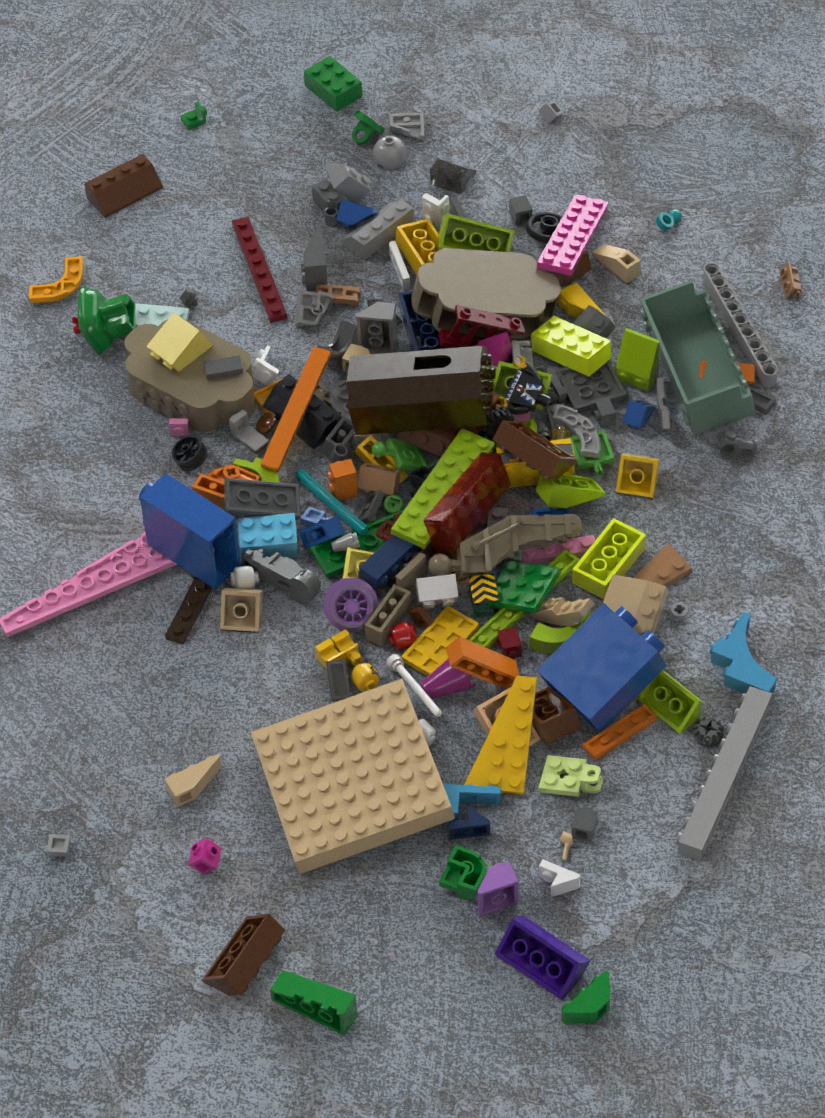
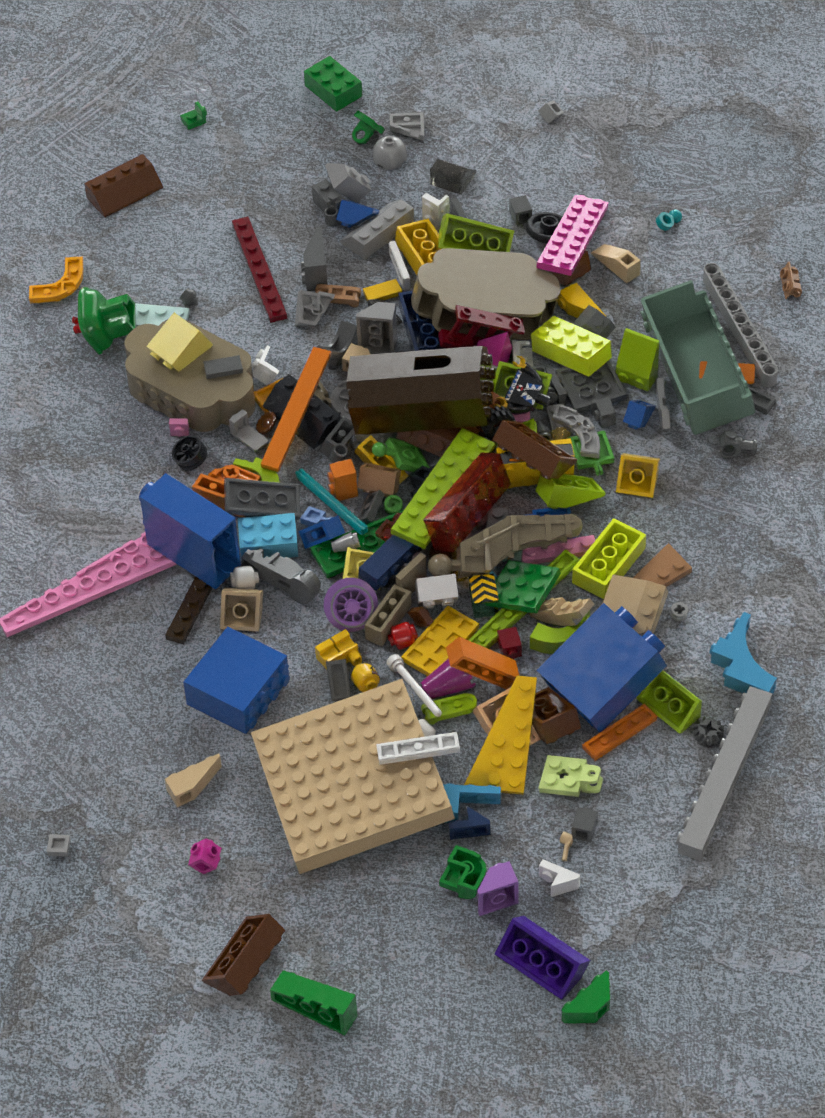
none -> blue brick [183,627,290,734]
none -> yellow tile [363,279,402,305]
none -> white plate [376,732,460,765]
none -> lime plate [421,693,477,725]

